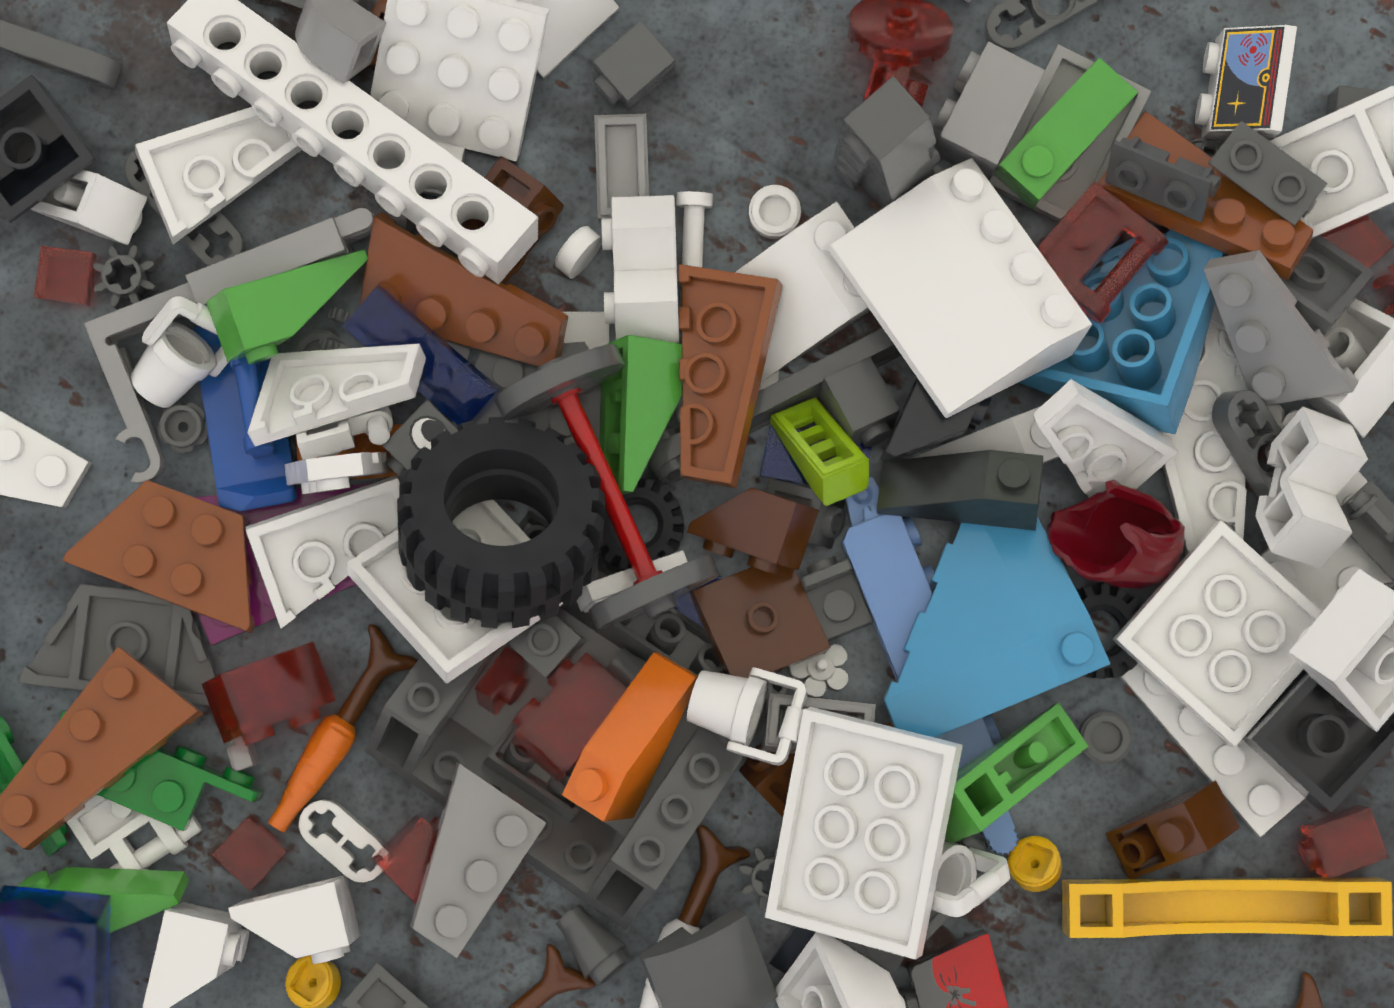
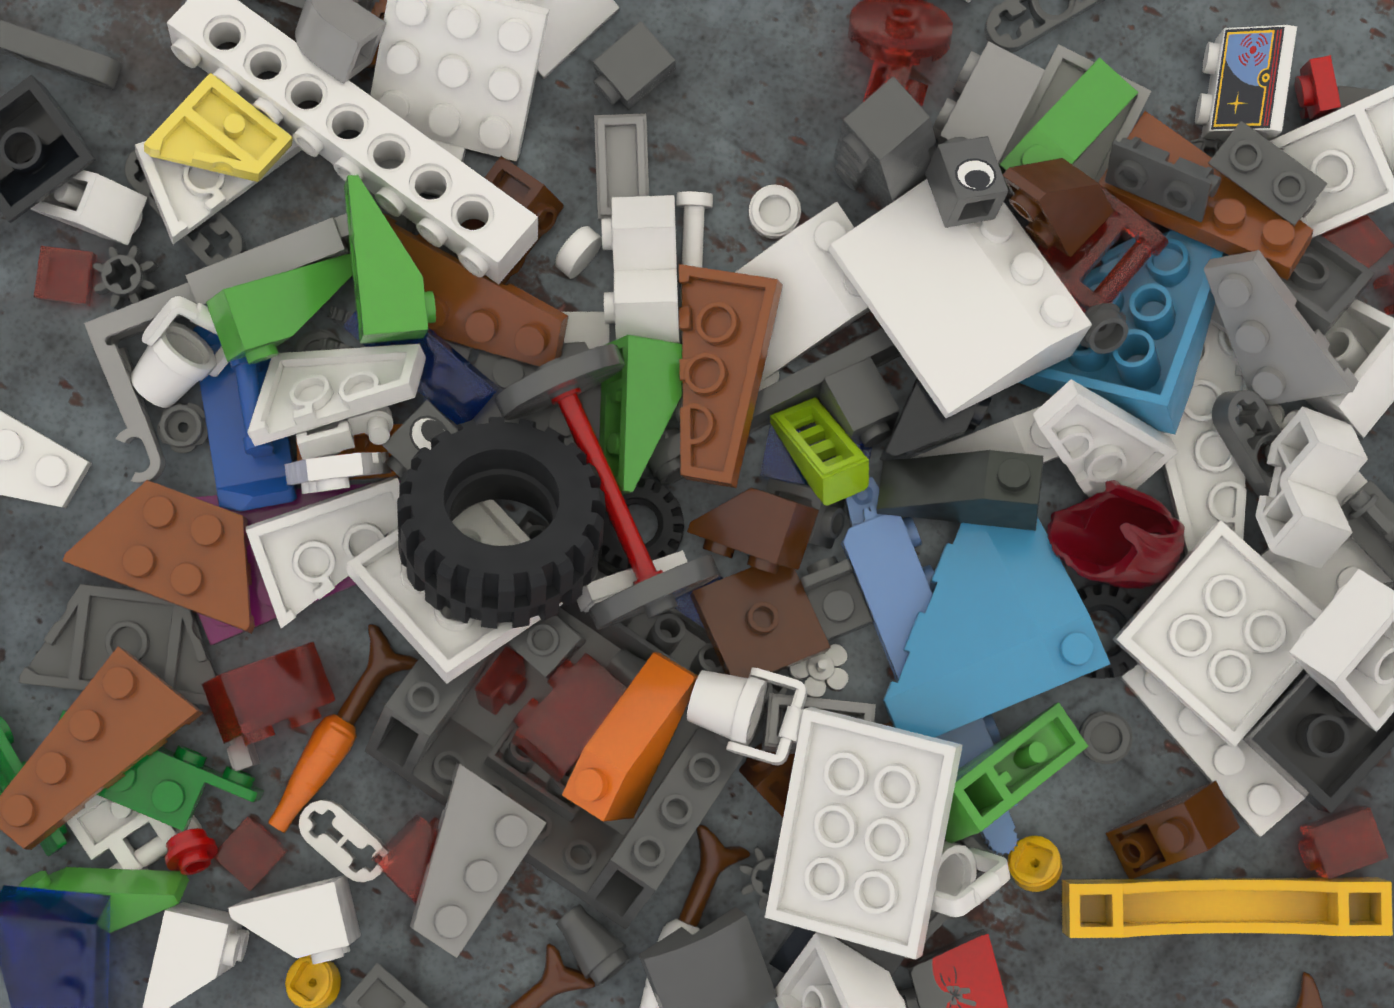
none -> light yellow wing [144,73,292,182]
none -> red plate [164,828,218,875]
none -> bright green slope [344,175,436,344]
none -> dark grey brick [925,136,1009,228]
none -> reddish brown slope [1002,158,1114,257]
none -> dark grey plate [1080,303,1128,354]
none -> red plate [1294,55,1341,120]

